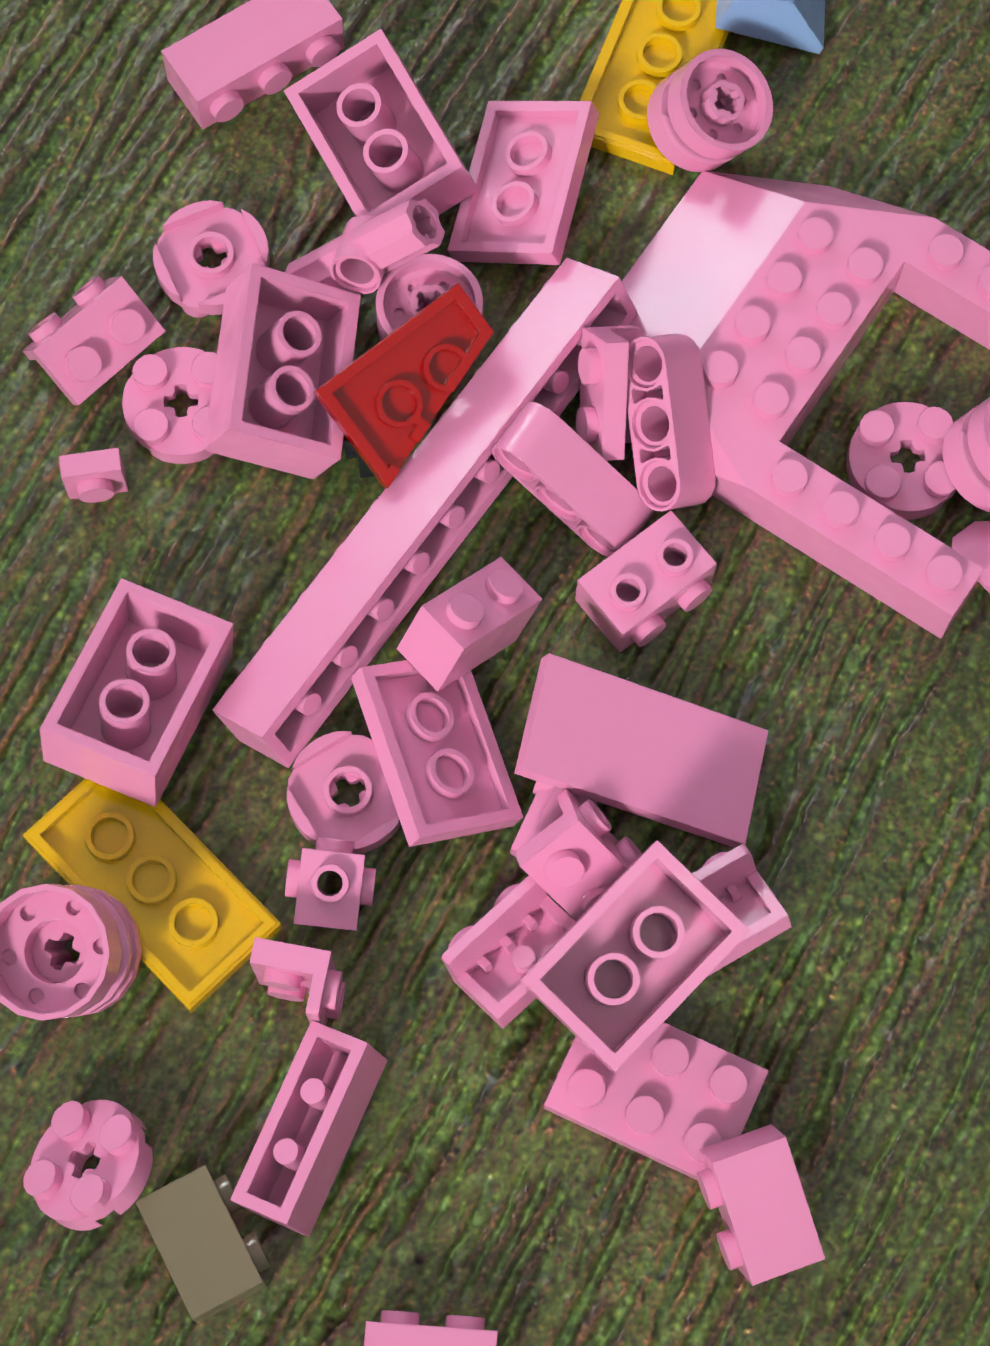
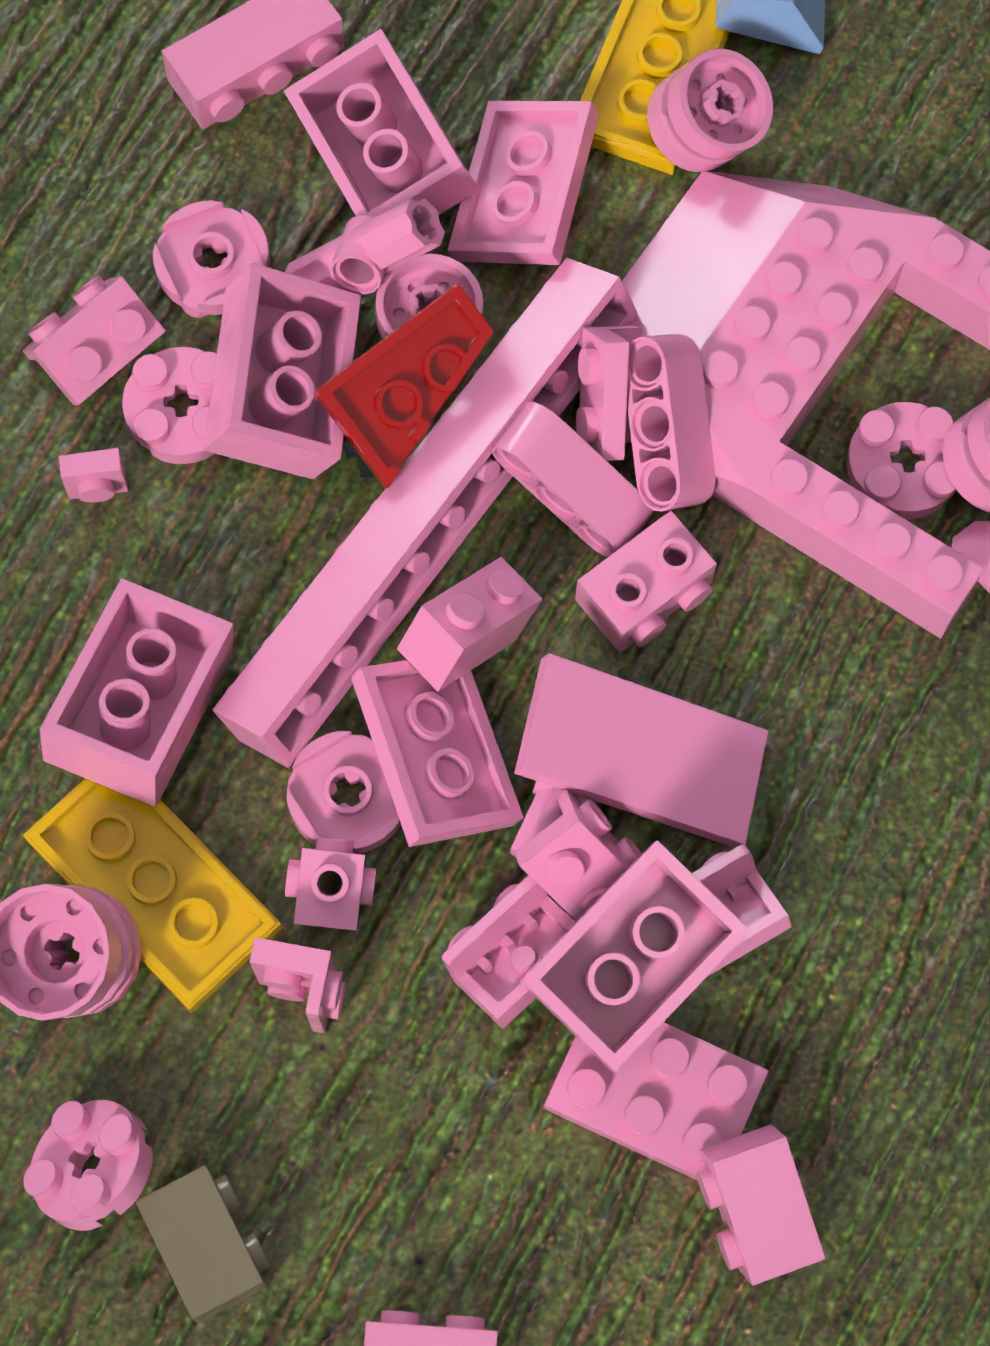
bright pink brick [230,1020,388,1237] -> none

